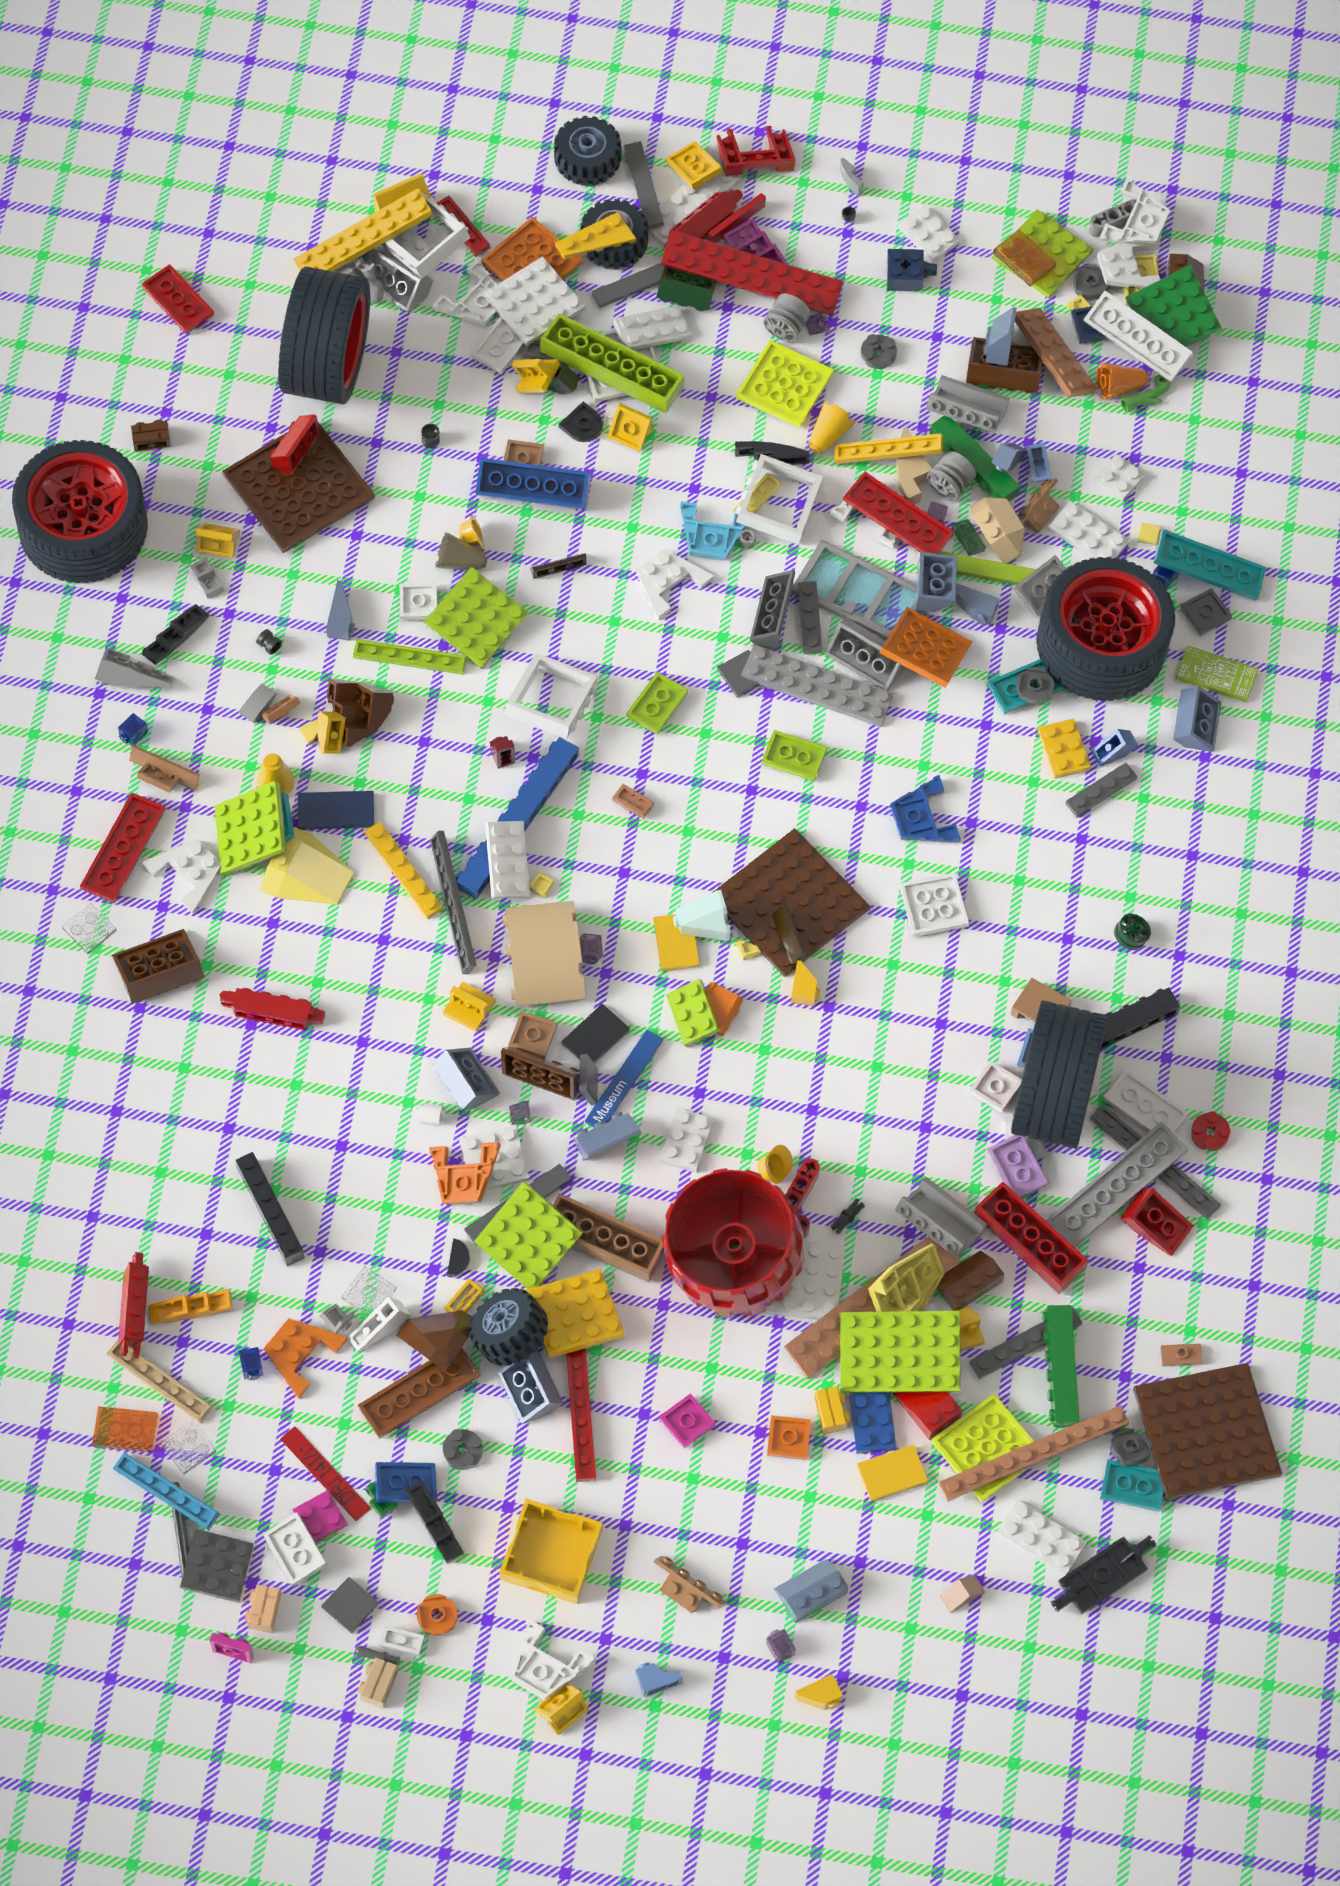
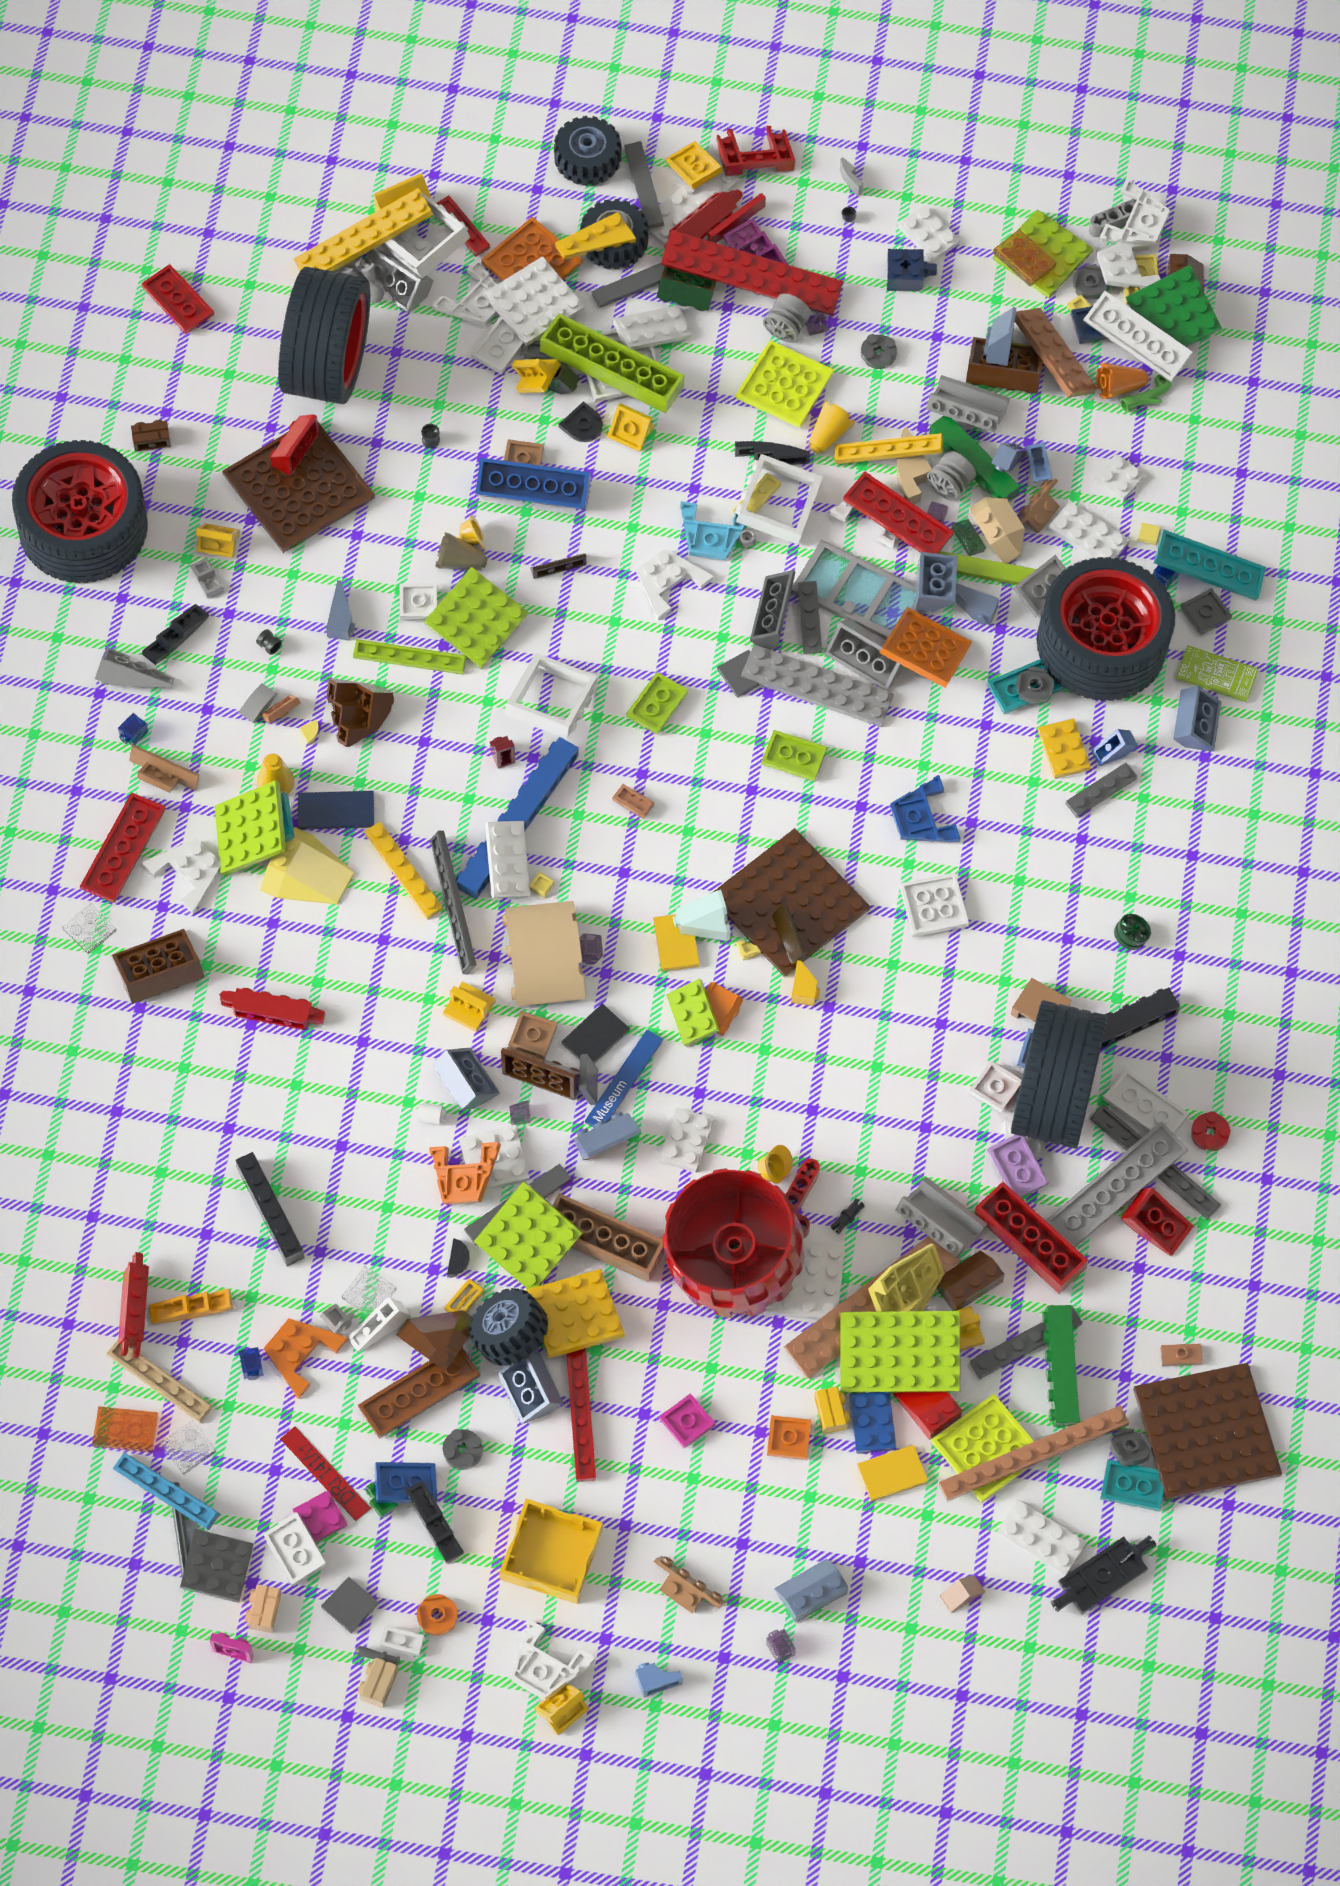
yellow slope [317,711,345,754] -> none
yellow slope [795,1674,843,1710] -> none

